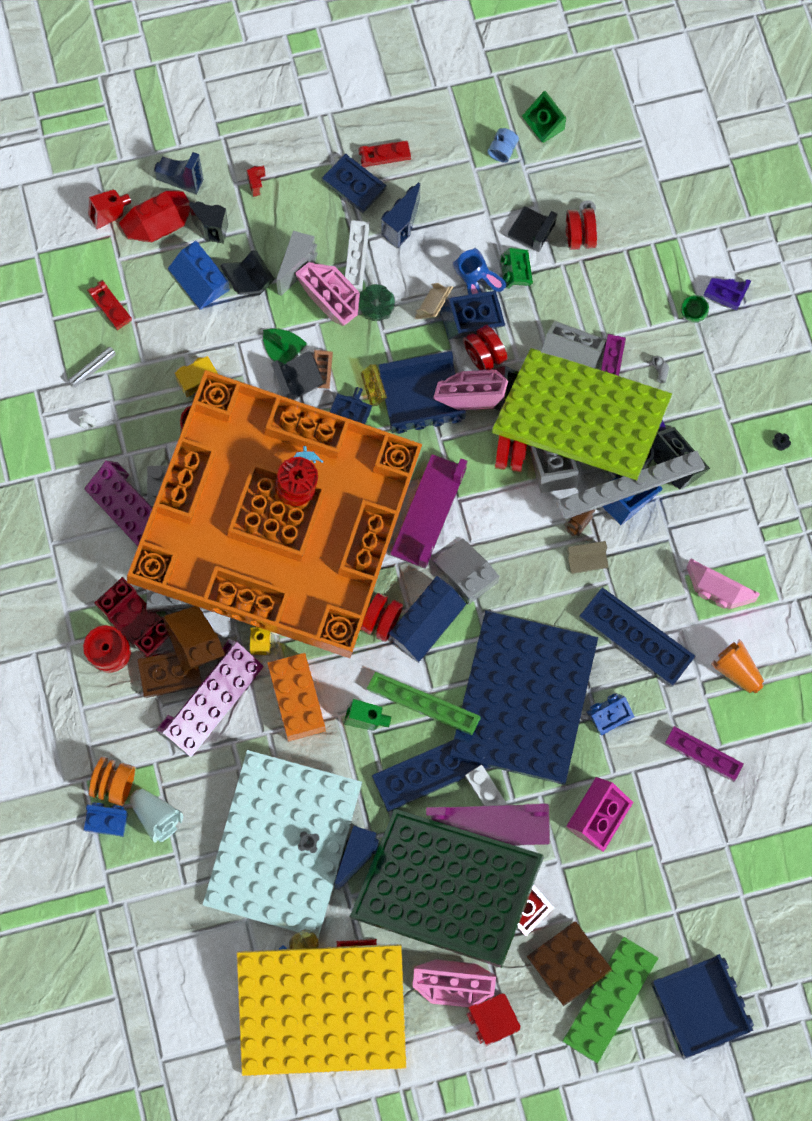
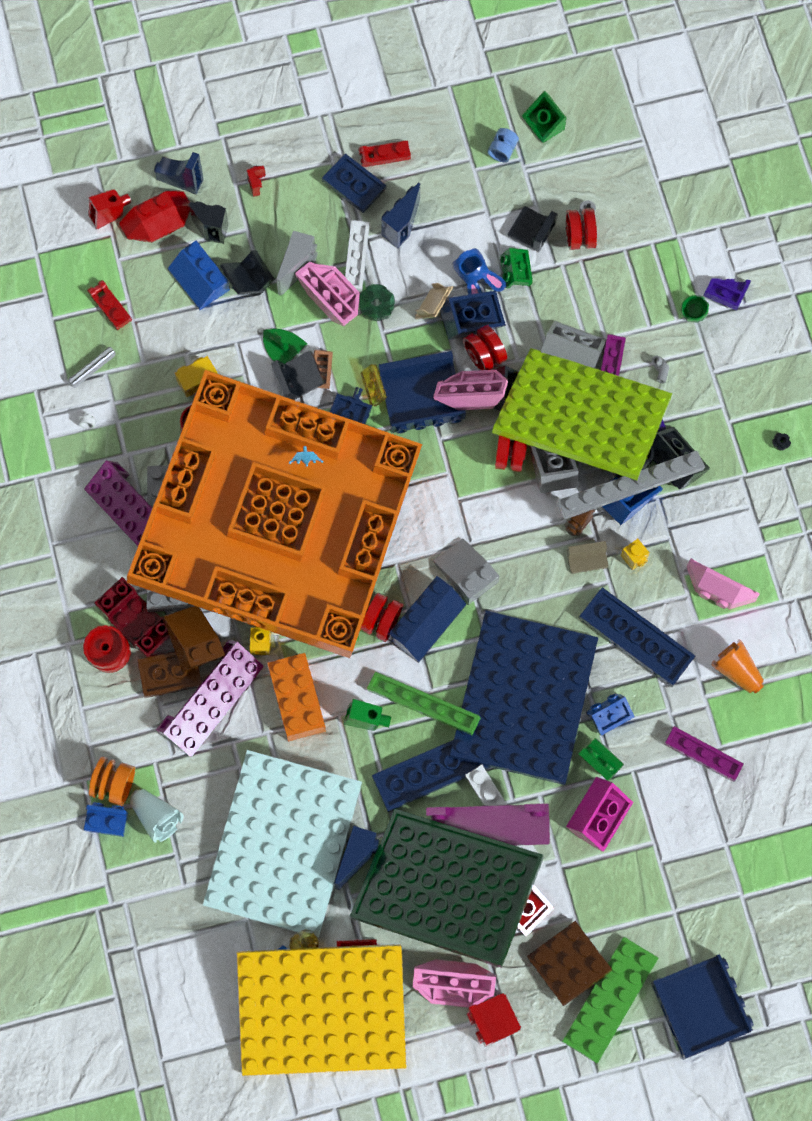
red wheel [275,457,318,506] -> none
dark grey plate [298,831,320,853] -> none
magenta bracket [391,455,468,569] -> none
none -> green bracket [579,738,624,781]
none -> yellow brick [621,538,650,570]

